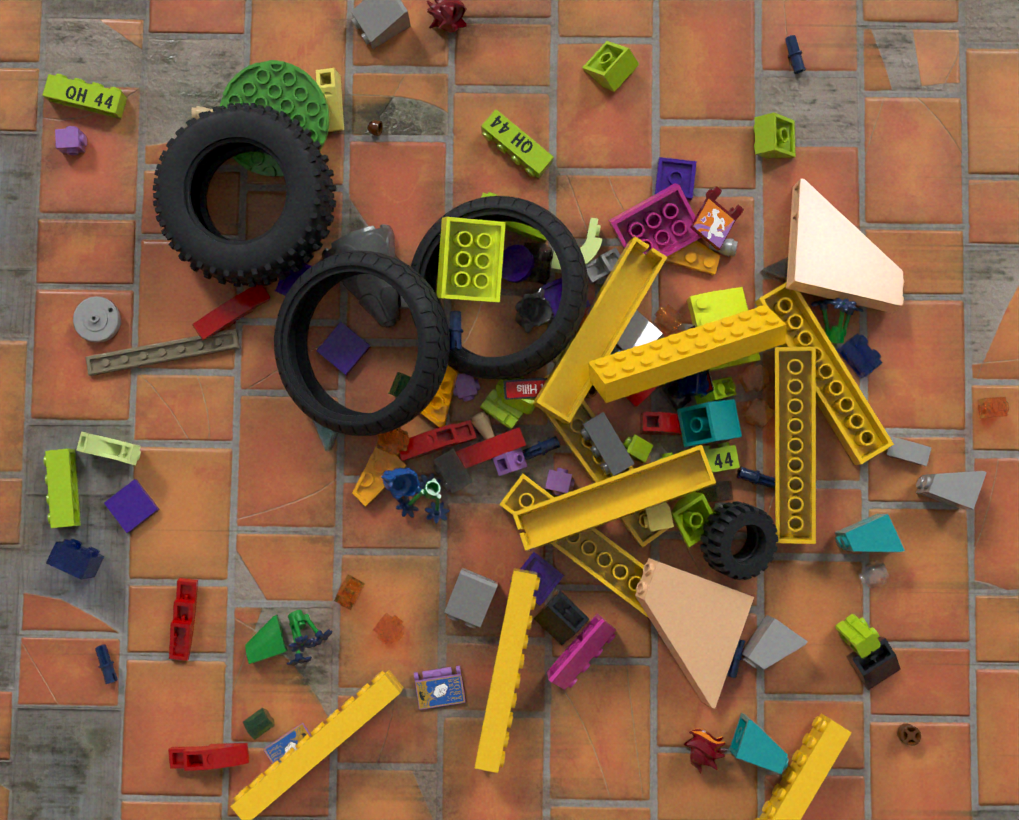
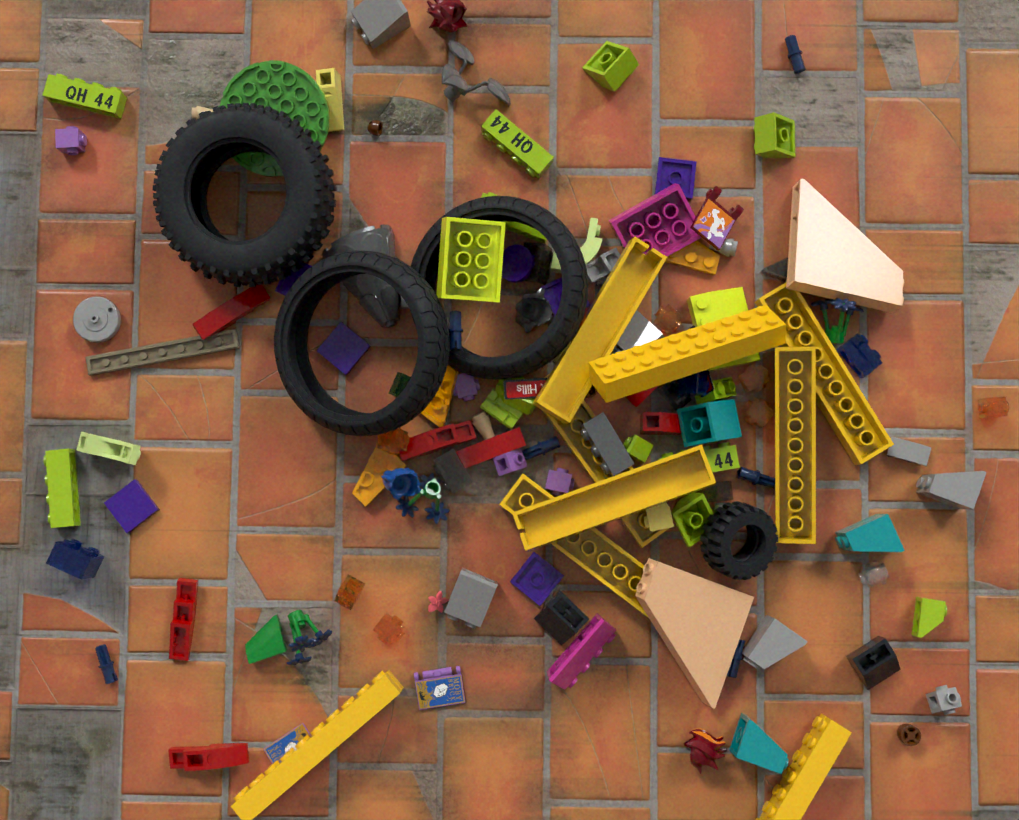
clear green piece [243,708,275,740] -> none
clear light blue slope [312,420,338,451] -> none
yellow brick [475,568,540,773] -> none
lime brick [835,614,881,658] -> none
none -> coral plant [428,591,449,613]
none -> dark grey plant [442,40,511,106]
none -> lime slope [912,597,947,638]
none -> light grey brick [925,685,962,715]

